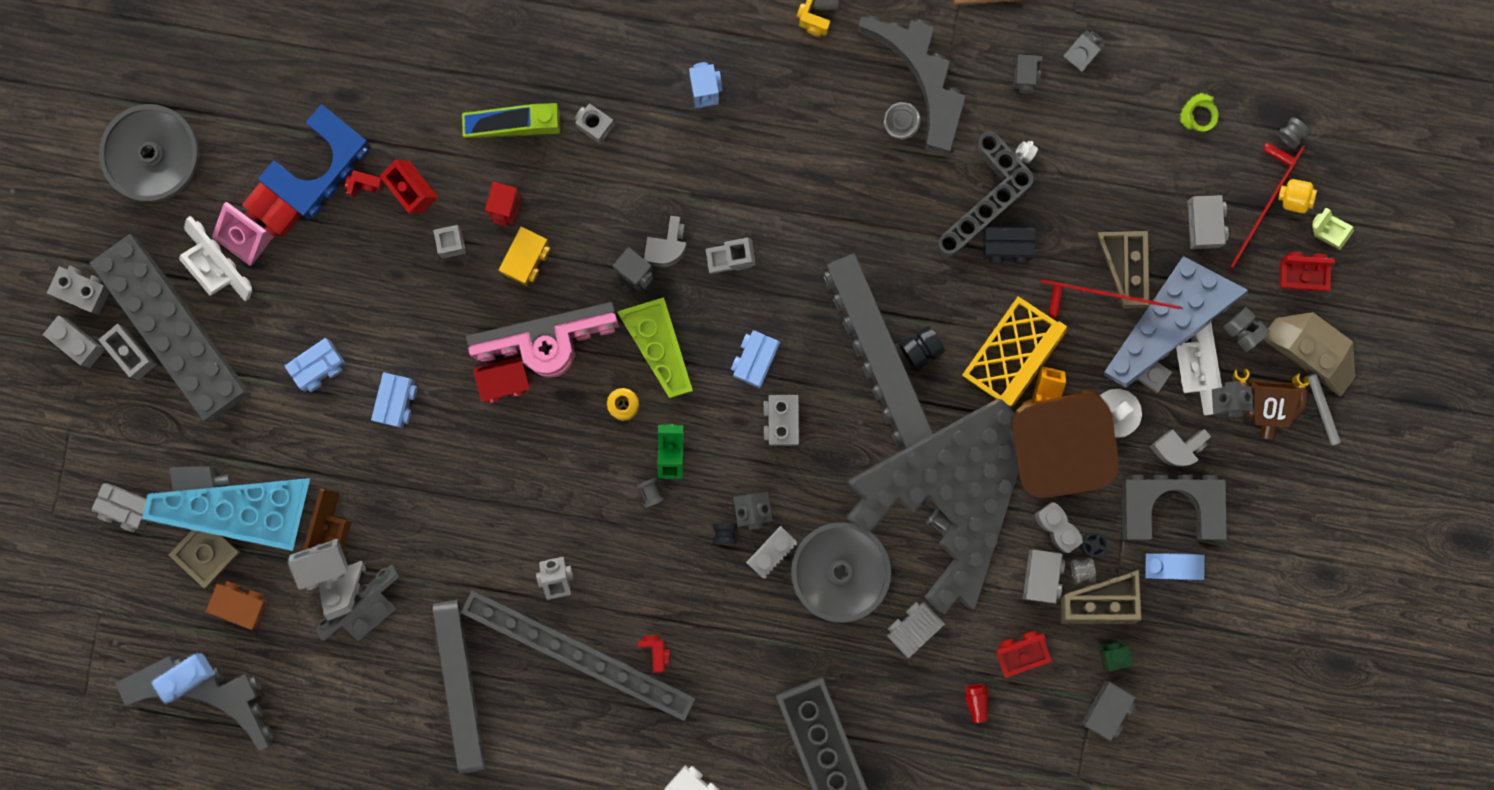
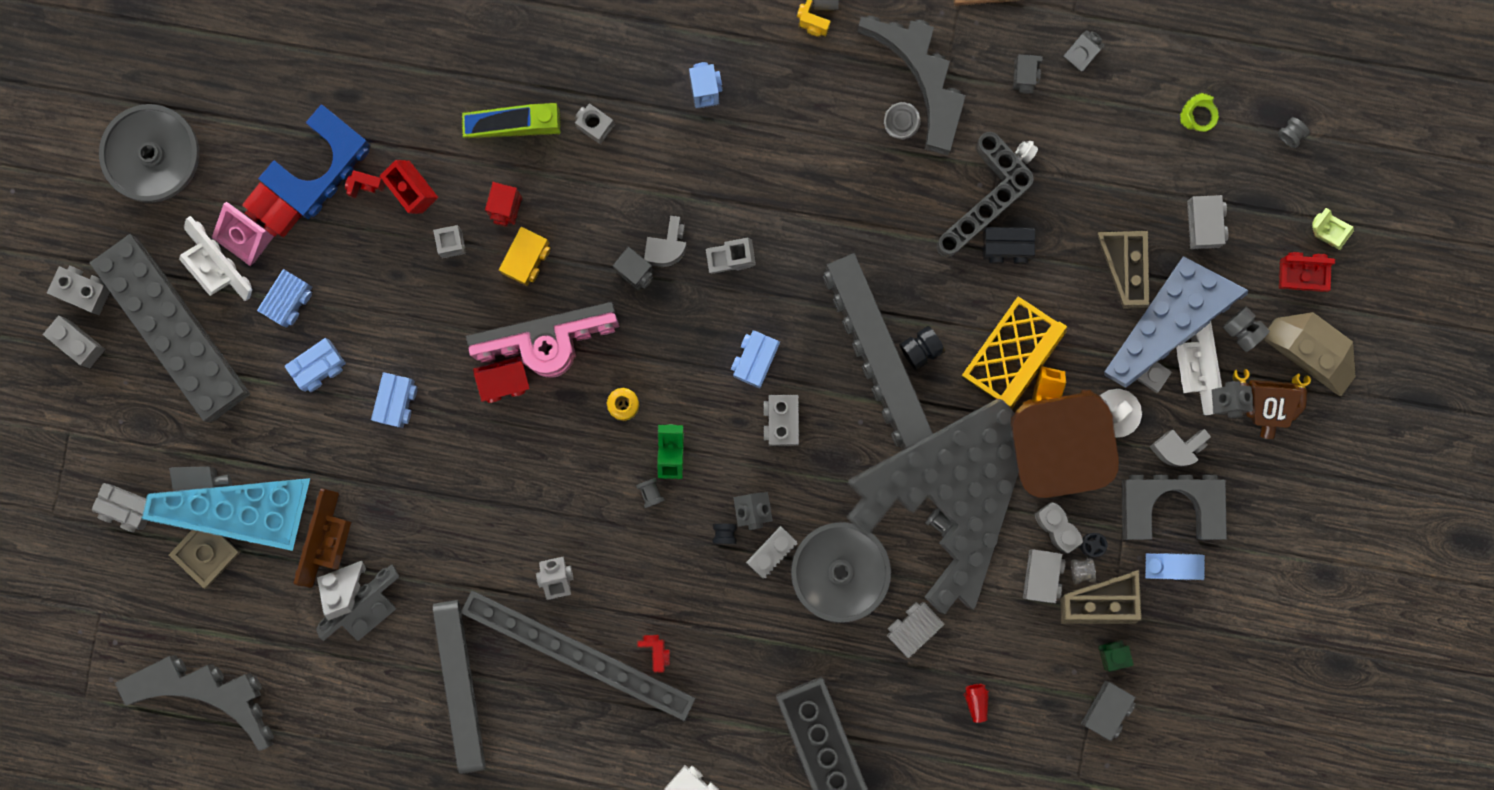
light grey brick [99,324,157,380] -> none
light blue brick [152,653,215,703] -> none
dark orange brick [206,581,269,630] -> none
light grey brick [288,539,348,590] -> none
lime wing [617,297,693,399] -> none
red bracket [994,630,1052,678] -> none
red piece [1040,279,1183,317] -> none
red piece [1229,143,1305,270] -> none
yellow head [1279,179,1317,213] -> none
light grey bar [1307,373,1341,445] -> none
none -> light blue brick [257,269,312,328]

